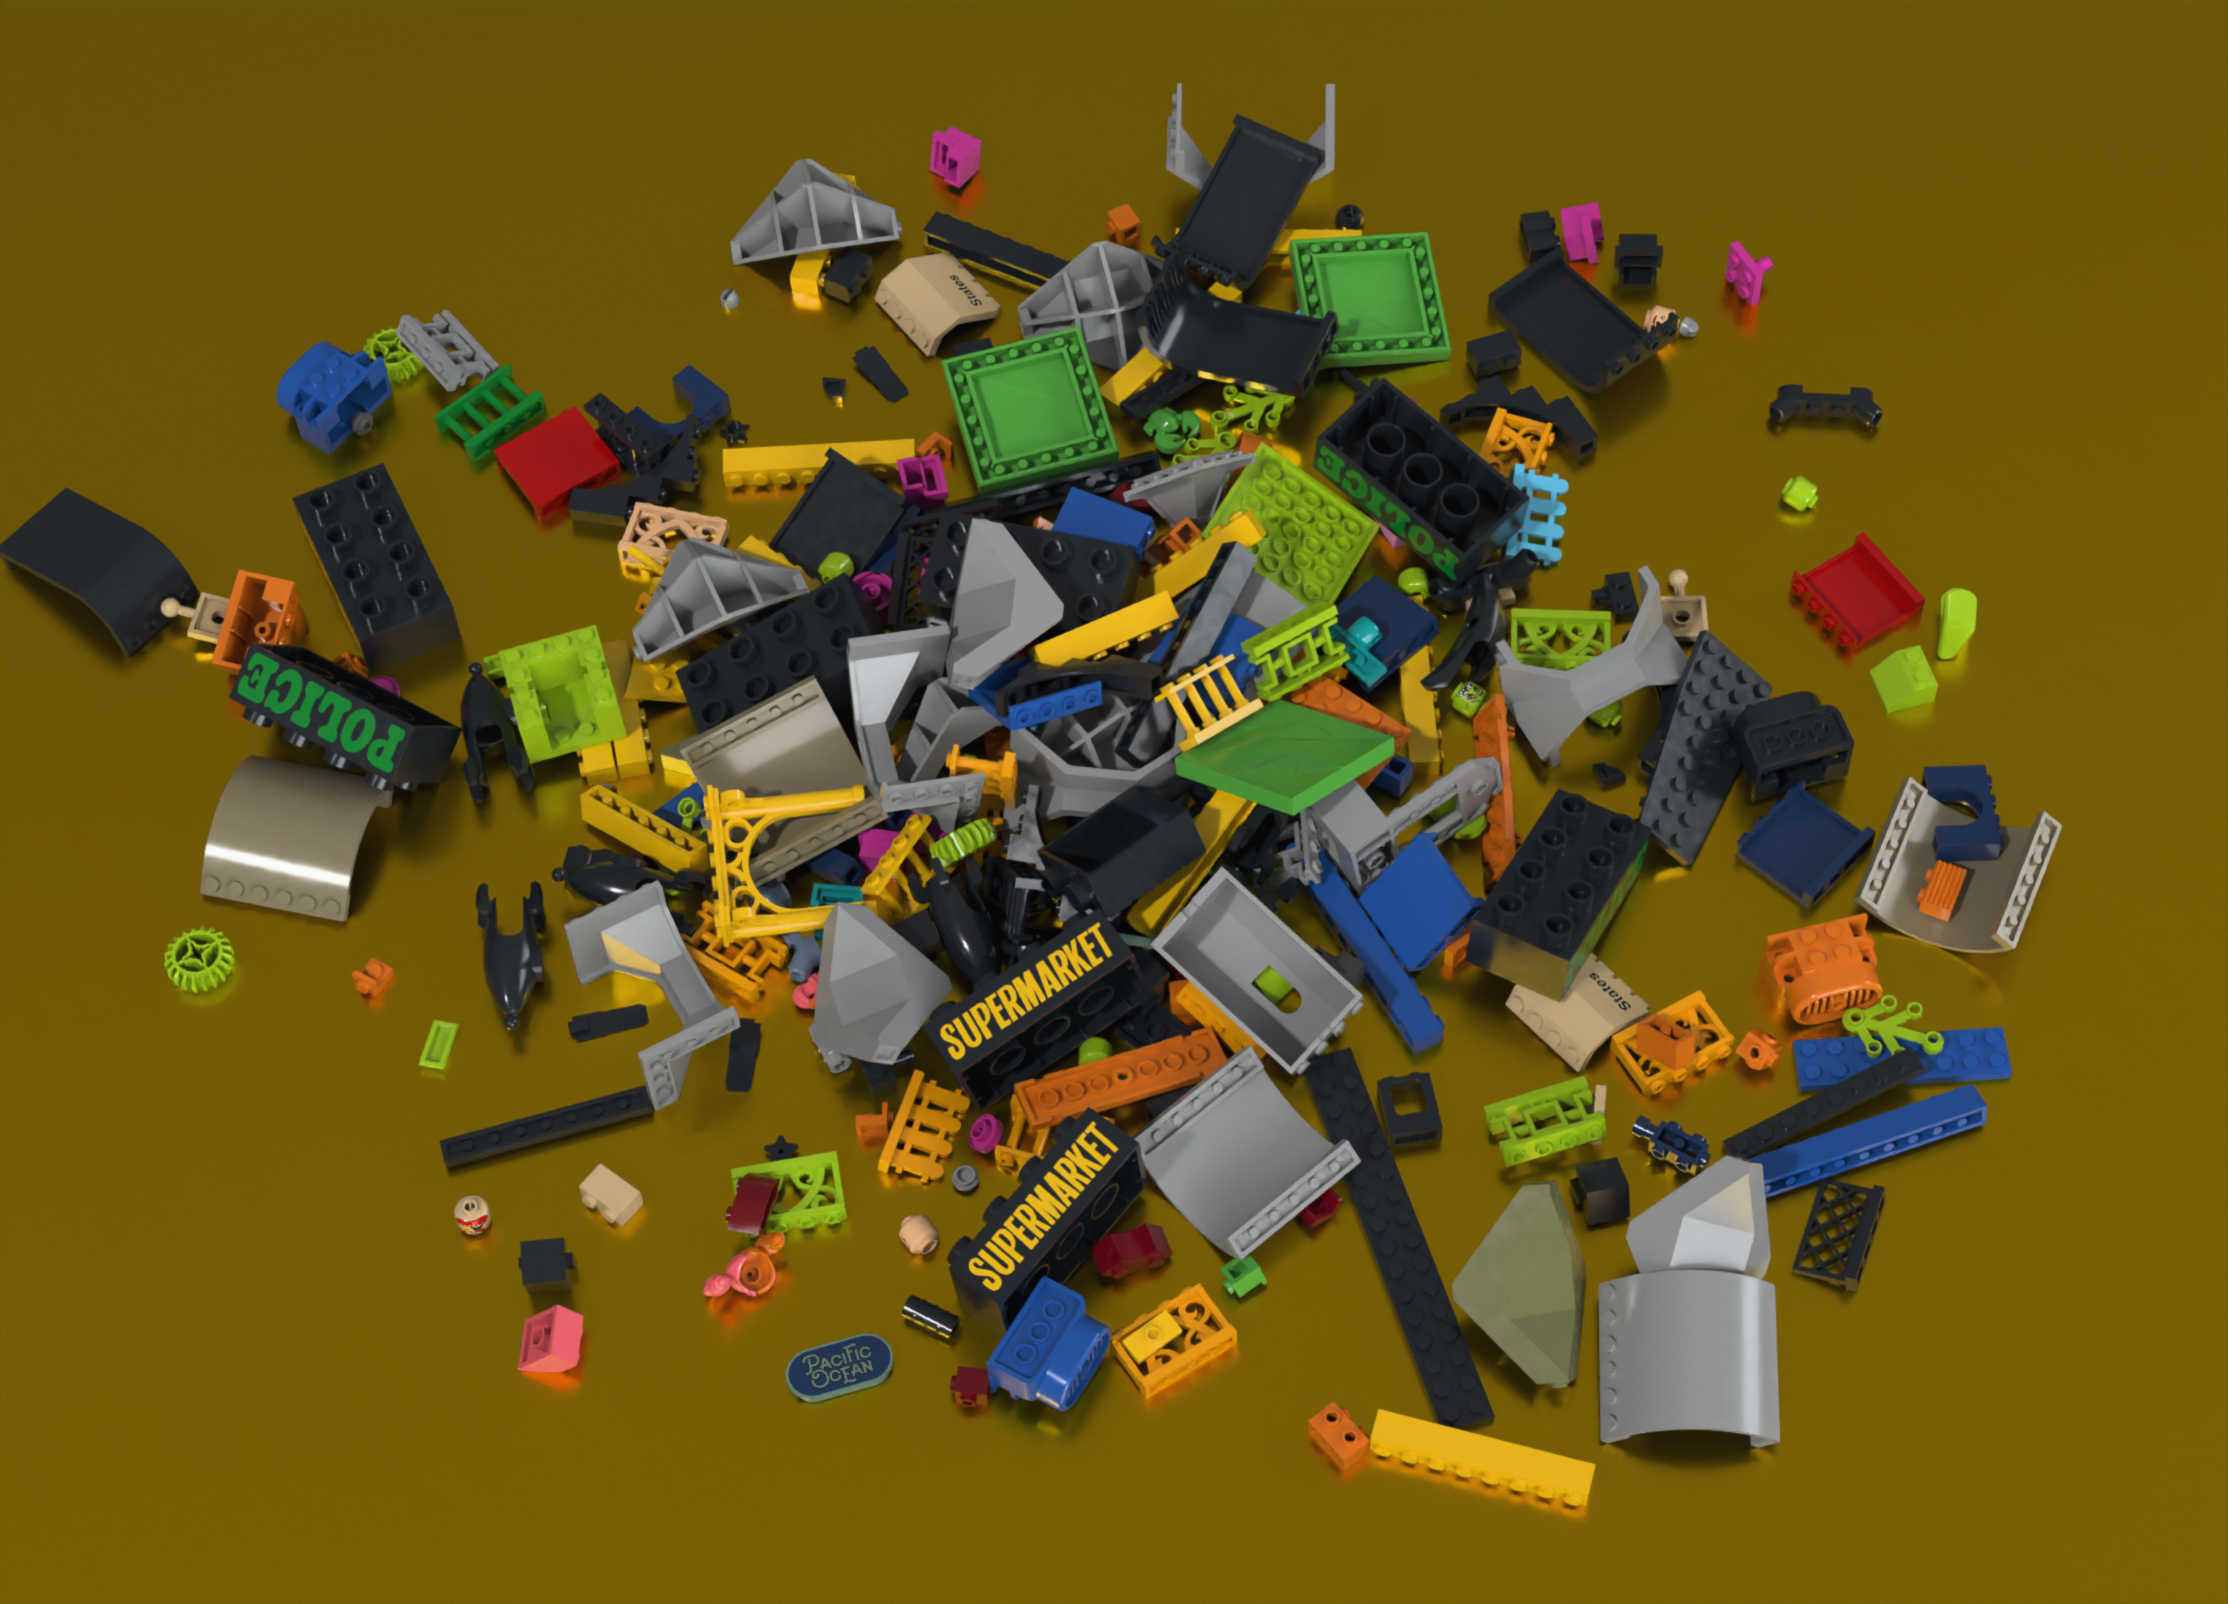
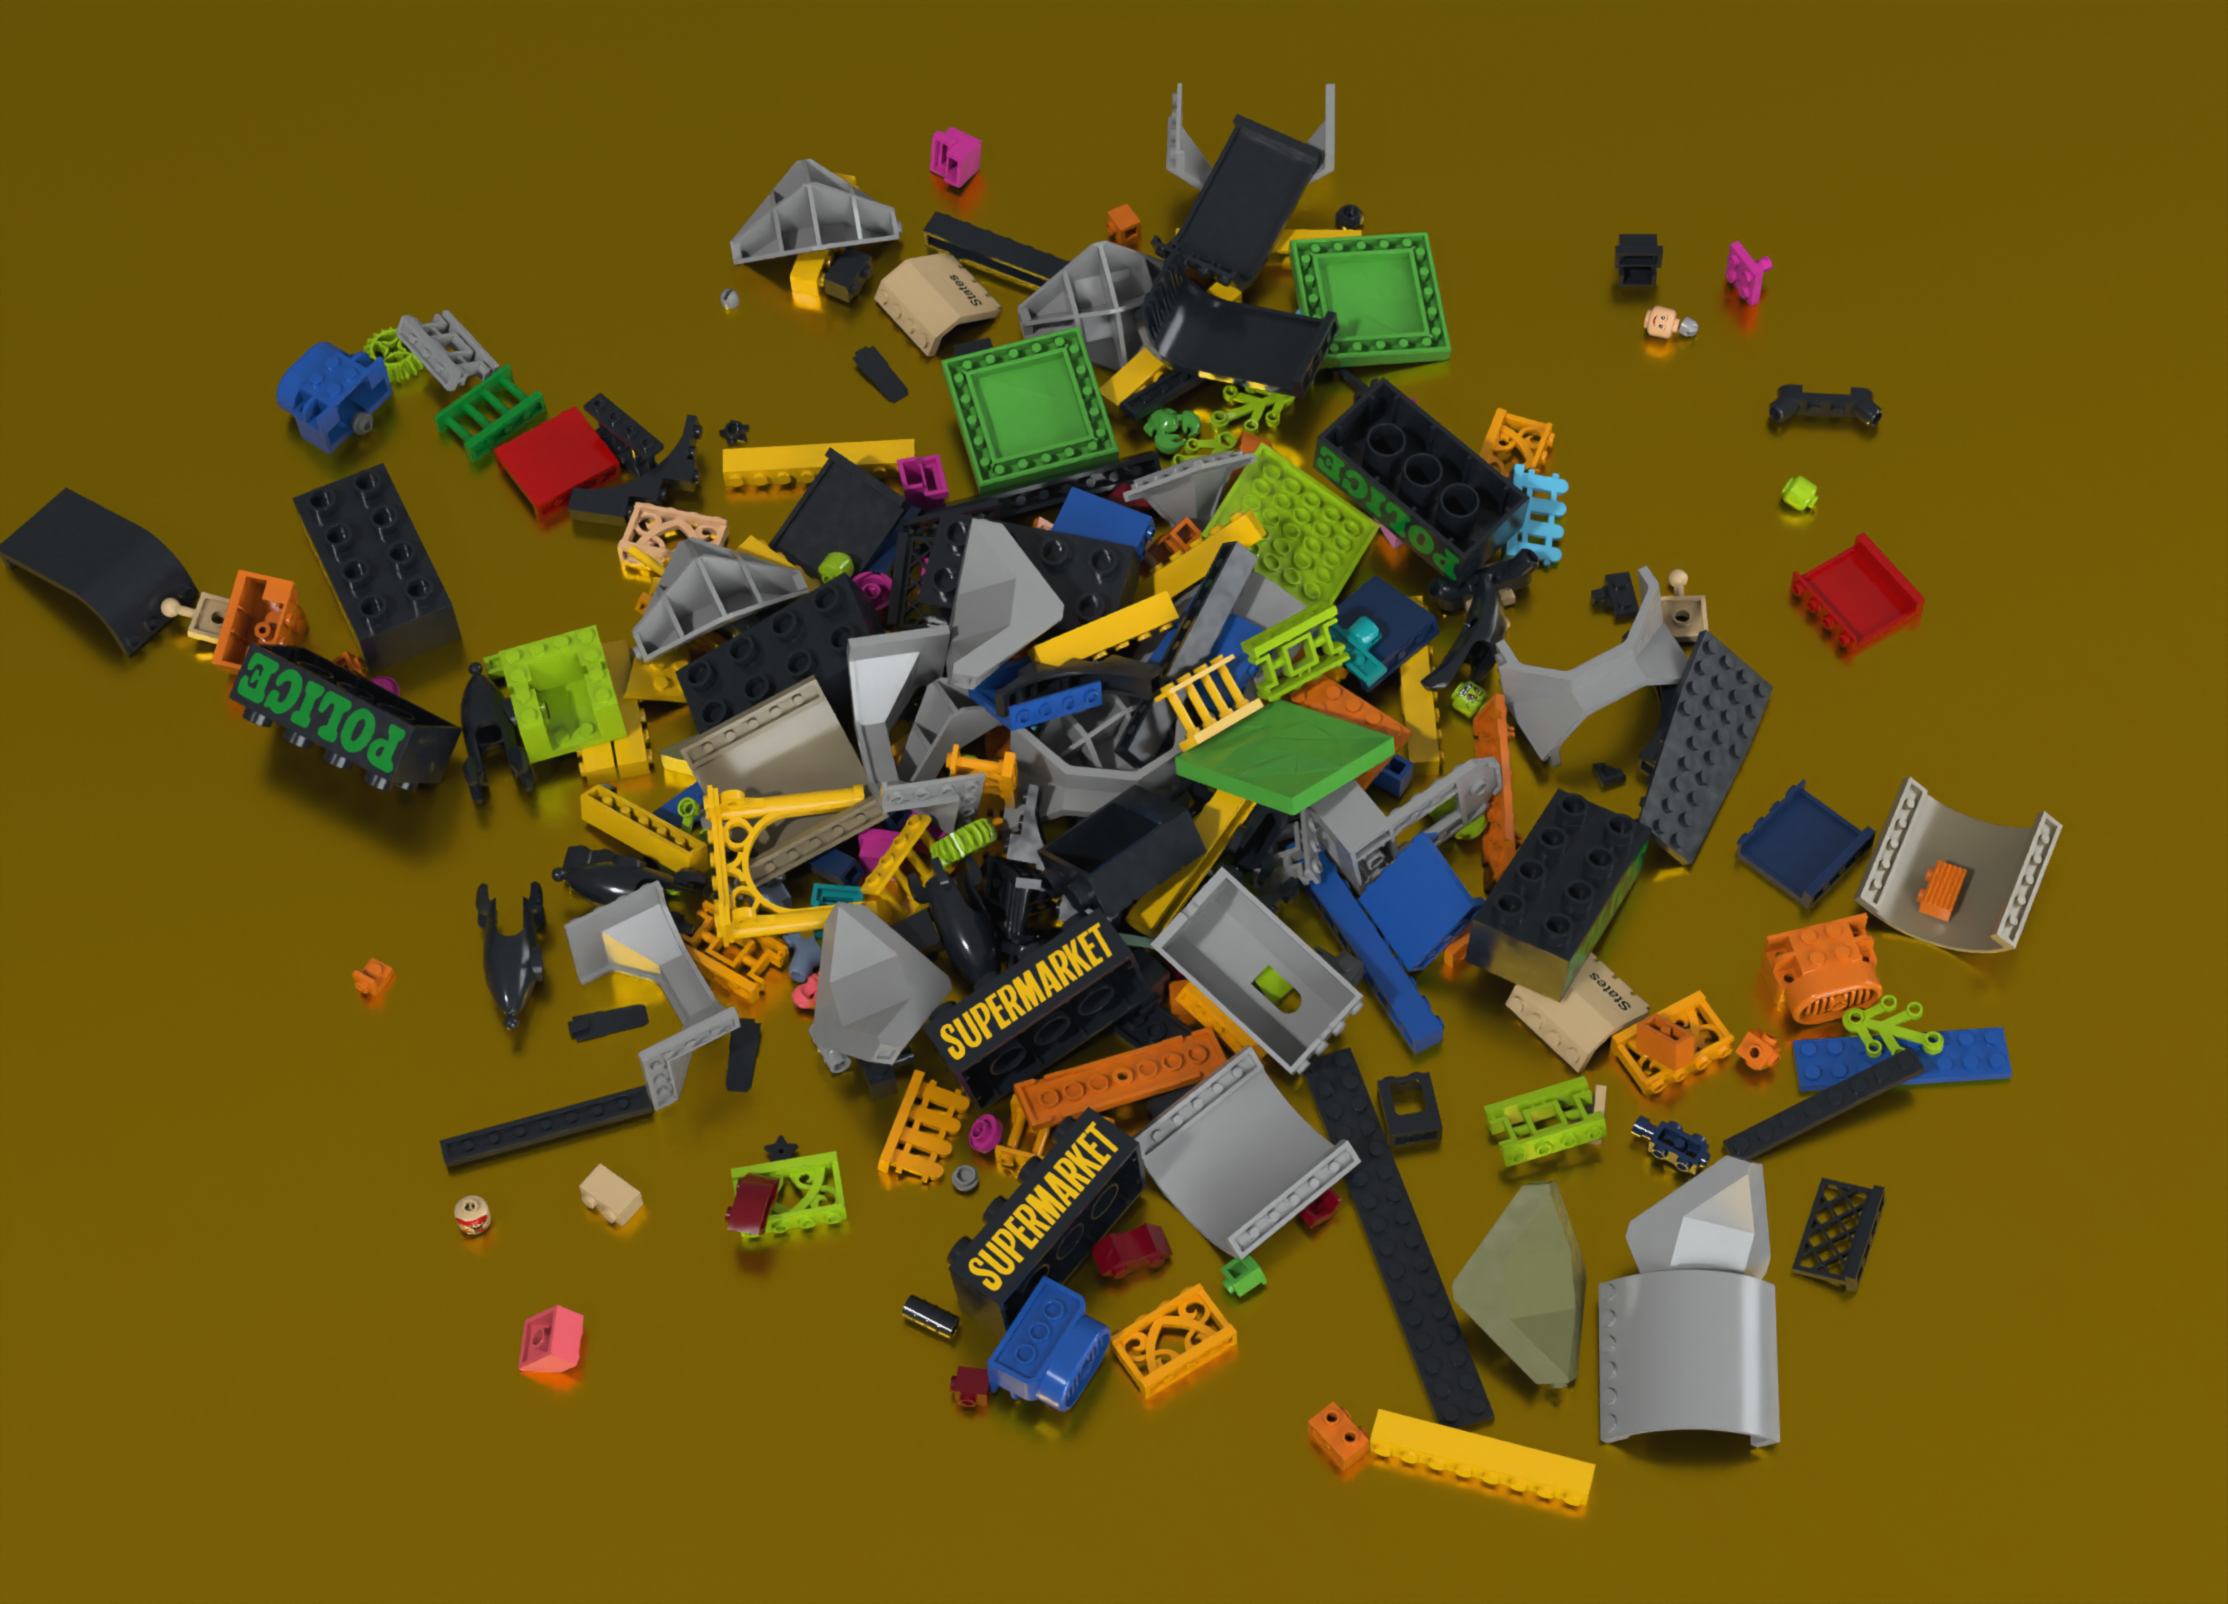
lime gear [164,925,235,993] -> none
dark tan panel [200,755,394,922] -> none
lime tile [418,1019,459,1070] -> none
black plate [518,1238,576,1293] -> none
dark blue arch [627,364,731,463] -> none
orange hair [702,1231,785,1297] -> none
tile [786,1333,894,1402] -> none
black tile [823,377,847,403] -> none
orange bracket [855,1101,894,1137] -> none
light nougat head [899,1215,939,1255] -> none
orange bracket [917,431,954,459] -> none
lime head [1079,1037,1113,1065] -> none
yellow plate [1122,1310,1183,1365] -> none
lime head [1398,567,1430,601] -> none
black arch [1439,375,1598,459] -> none
black brick [1466,329,1522,378] -> none
black panel [1488,247,1679,394] -> none
lime fence [1510,608,1611,671] -> none
black brick [1519,210,1561,260] -> none
dark pink plate [1561,202,1604,264] -> none
black plate [1569,1157,1630,1225] -> none
lime head [1587,700,1623,728] -> none
black brick [1734,691,1854,802] -> none
blue brick [1748,1084,1987,1198] -> none
lime slope [1869,645,1938,713] -> none
dark blue arch [1921,765,2004,862] -> none
lime animal [1937,588,1977,659] -> none

